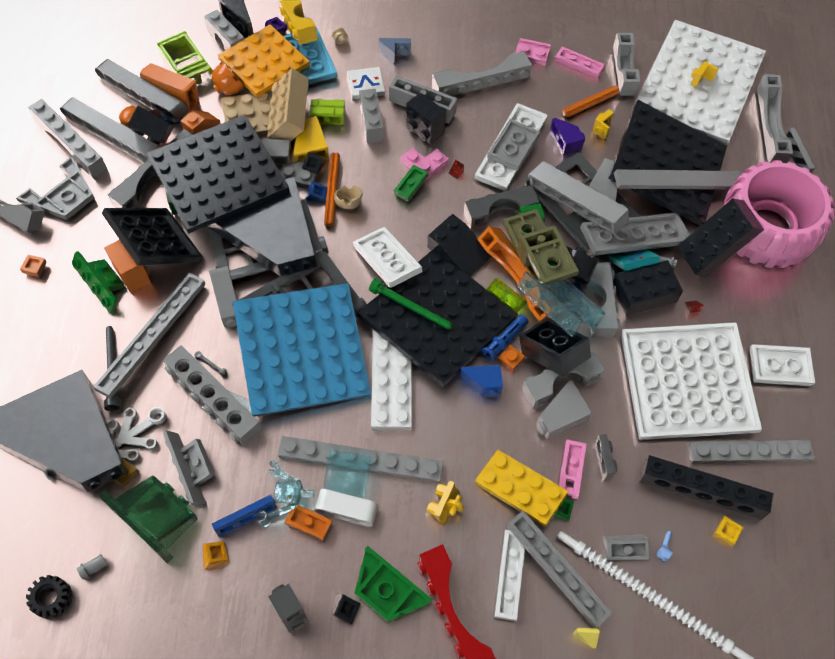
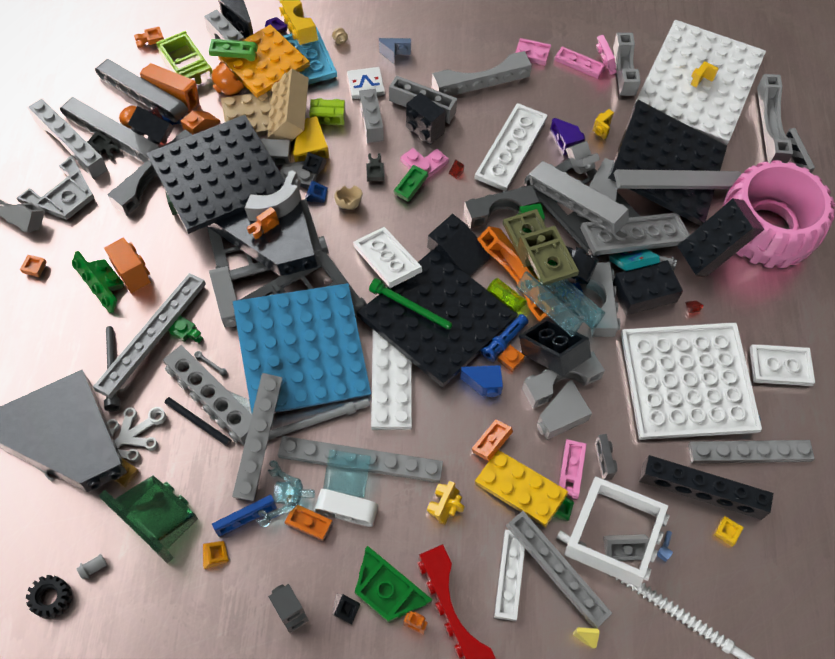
black plate [101,208,203,266] -> none
light grey bracket [163,431,215,506] -> none
orange axle [324,152,340,227] -> none
light grey tile [487,119,541,171] -> none
orange axle [562,85,620,118] -> none
none -> pearl dark grey plate [87,131,120,160]
none -> orange plate [134,26,164,48]
none -> black bar [164,397,232,446]
none -> green plate [168,316,204,344]
none -> bright green plate [208,39,258,61]
none -> light grey arch [232,373,283,502]
none -> light grey arch [245,171,301,221]
none -> orange plate [247,207,279,239]
none -> light grey bar [268,398,370,440]
none -> pearl dark grey plate [366,153,384,182]
none -> orange plate [404,611,428,635]
none -> orange plate [472,419,513,461]
none -> white window [564,476,669,588]
none -> light grey brick [566,141,600,174]
none -> bright pink plate [596,35,617,75]

